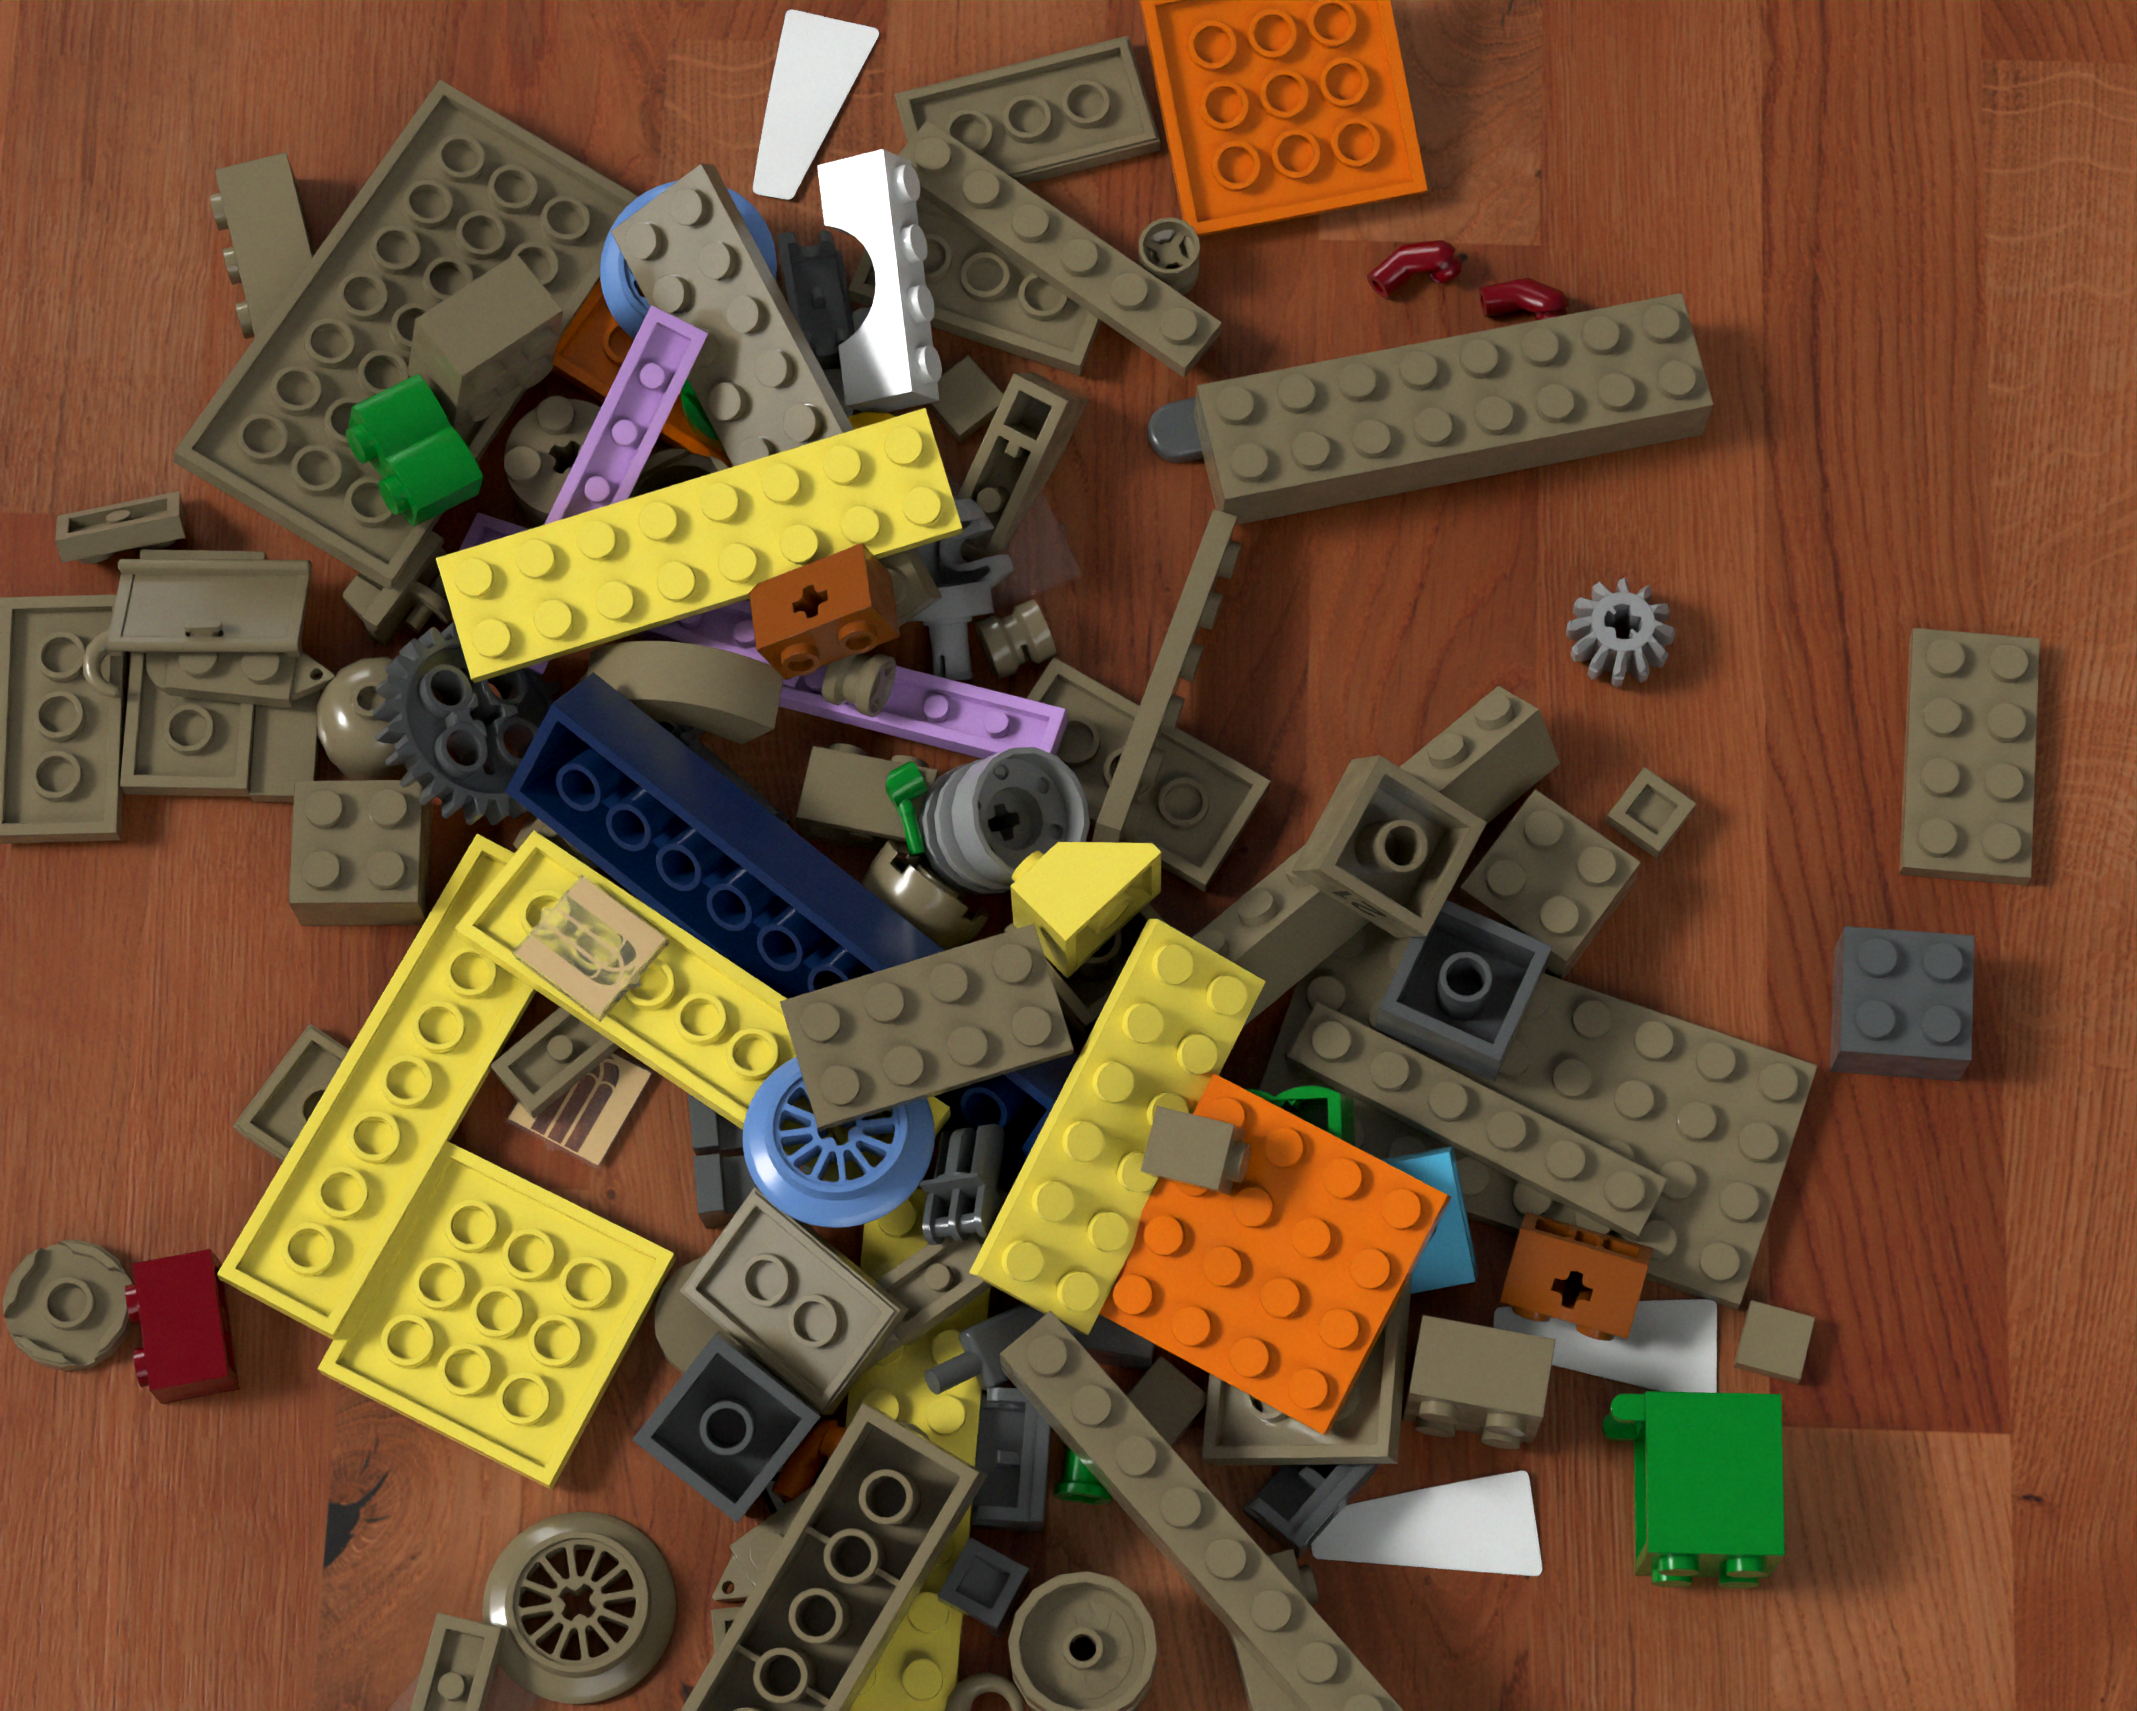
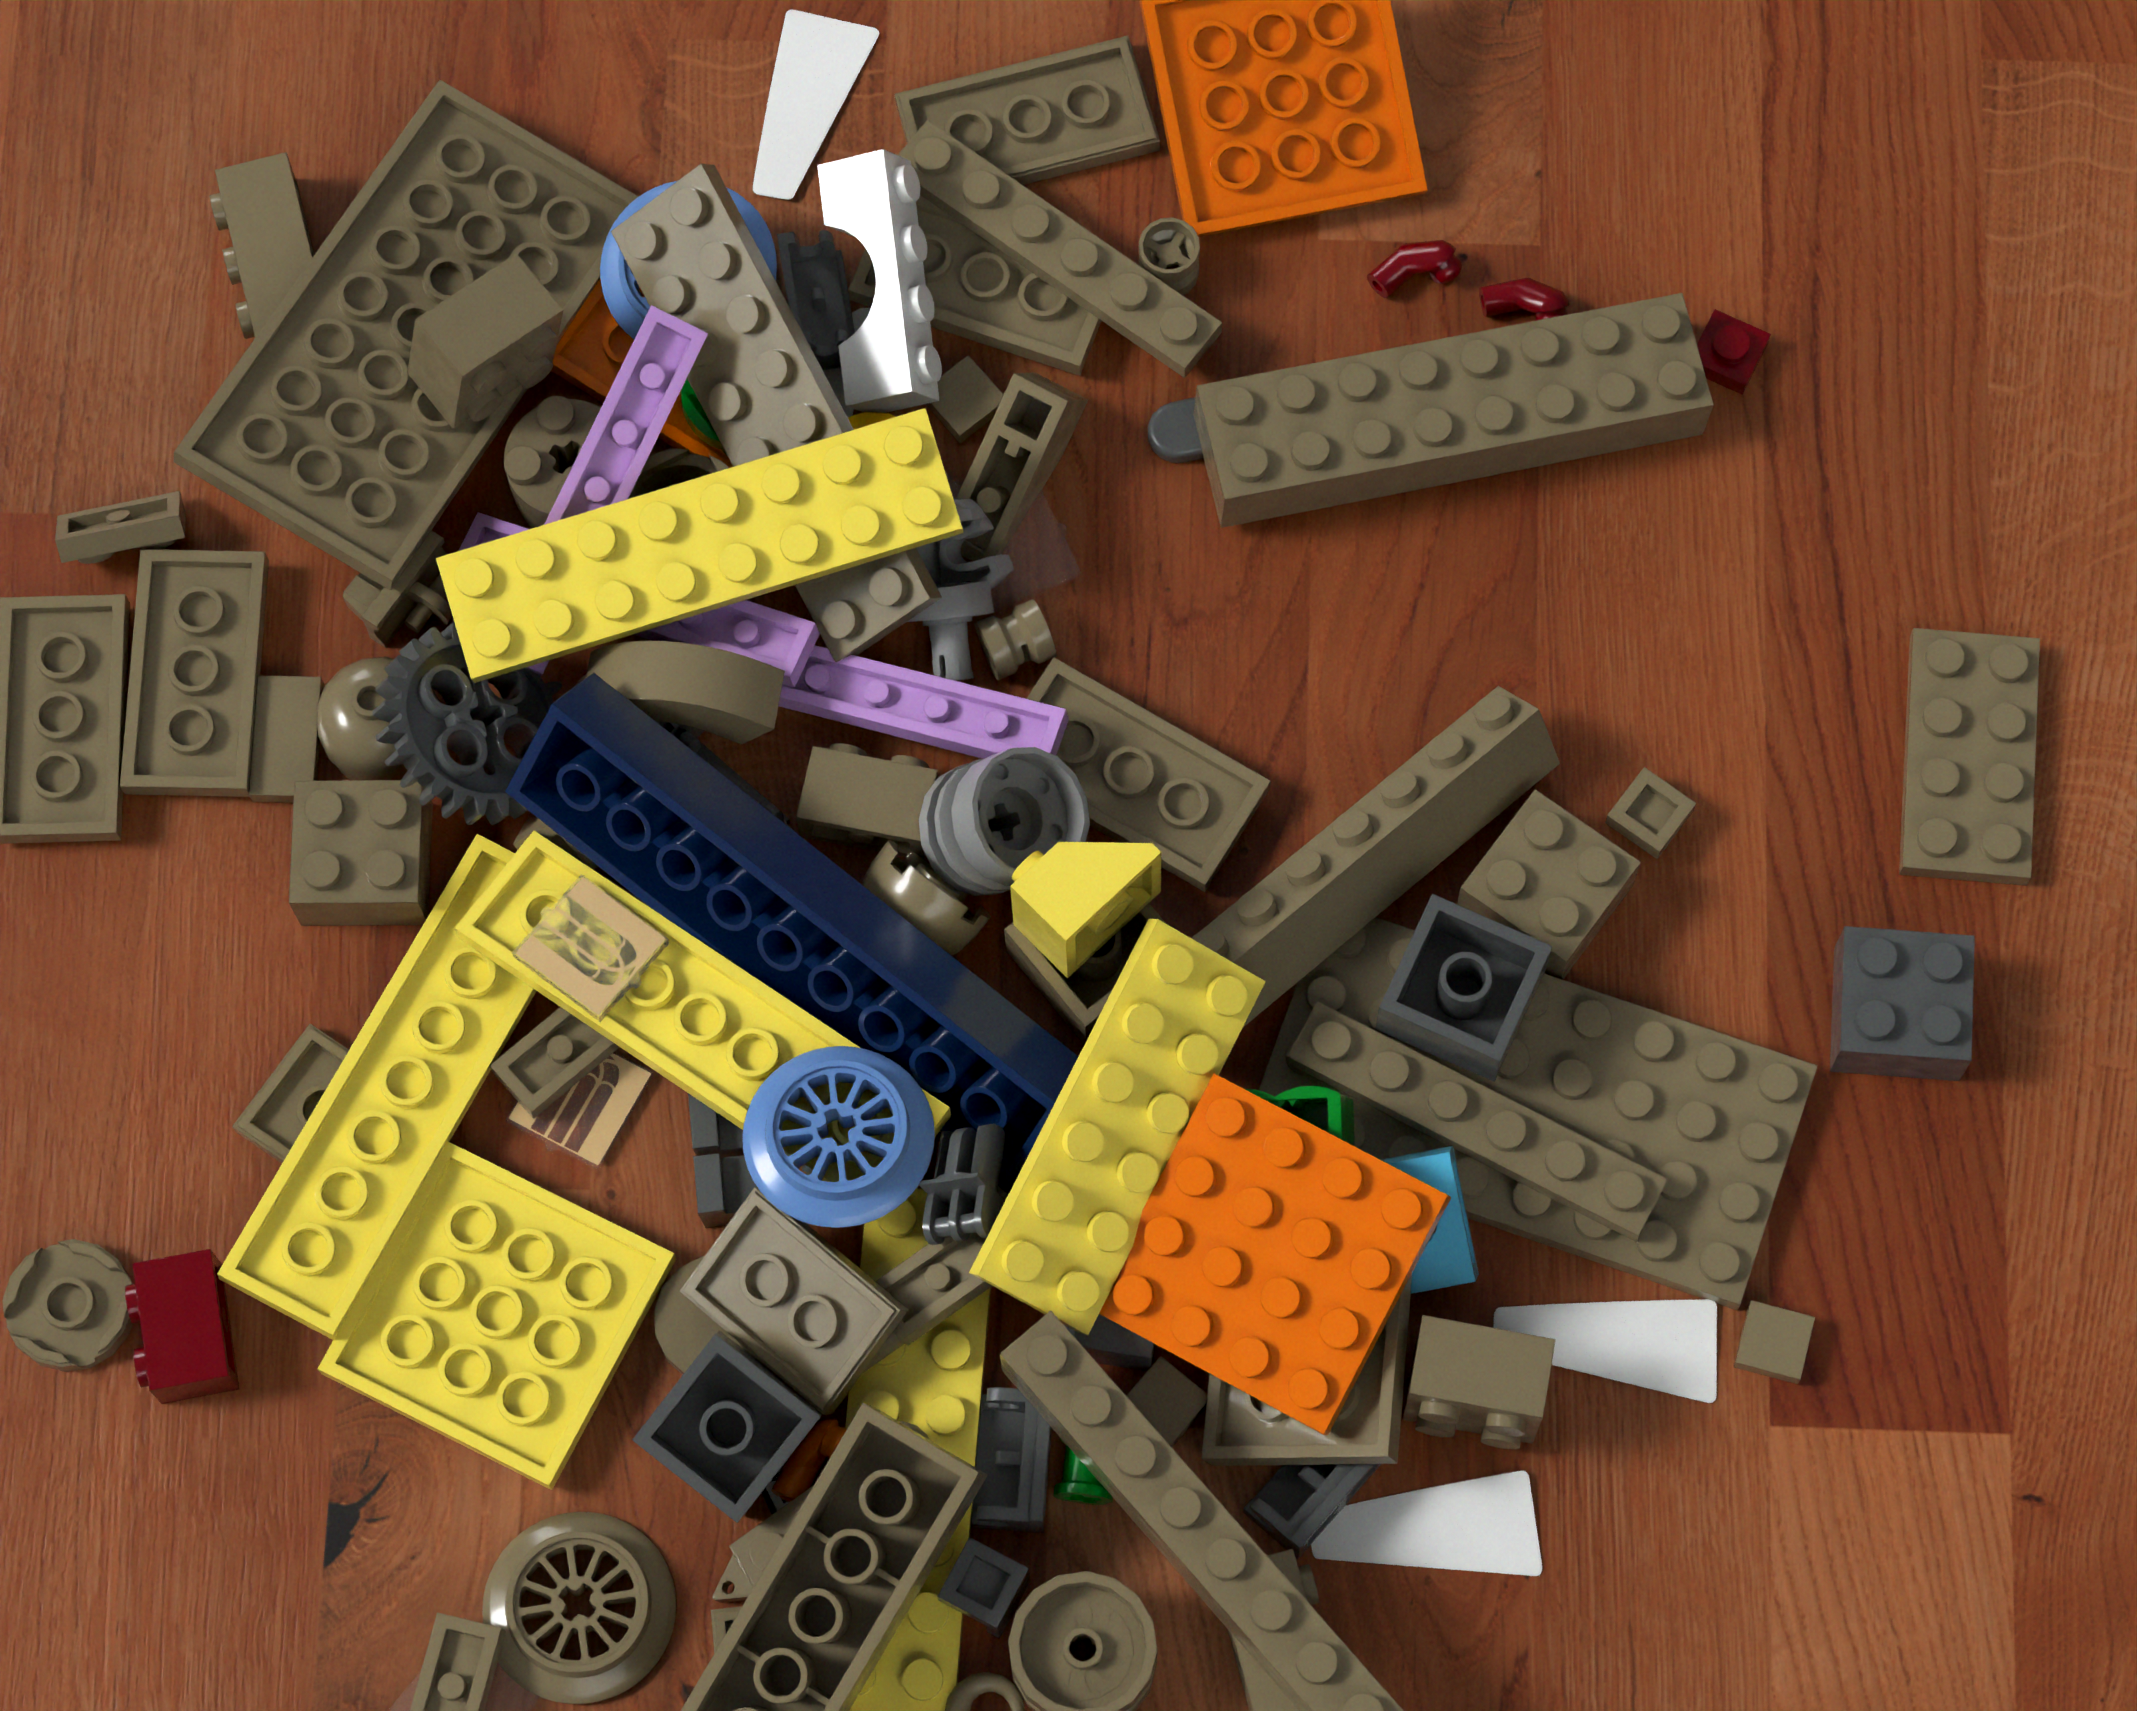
dark tan plate [82,628,335,709] -> none
dark tan door [107,559,312,657] -> none
green brick [346,374,483,527] -> none
dark orange brick [749,543,900,680] -> none
dark tan plate [780,924,1074,1131] -> none
dark tan wheel [822,653,896,718] -> none
green hand [885,762,928,857] -> none
dark grey piece [925,1302,1045,1395] -> none
dark tan plate [1092,509,1242,843] -> none
dark tan brick [1141,1106,1251,1195] -> none
dark tan brick [1291,755,1487,938] -> none
dark orange brick [1500,1211,1653,1341] -> none
light grey gear [1566,577,1675,688] -> none
green container [1601,1391,1785,1589] -> none
none -> dark red plate [1697,309,1771,395]

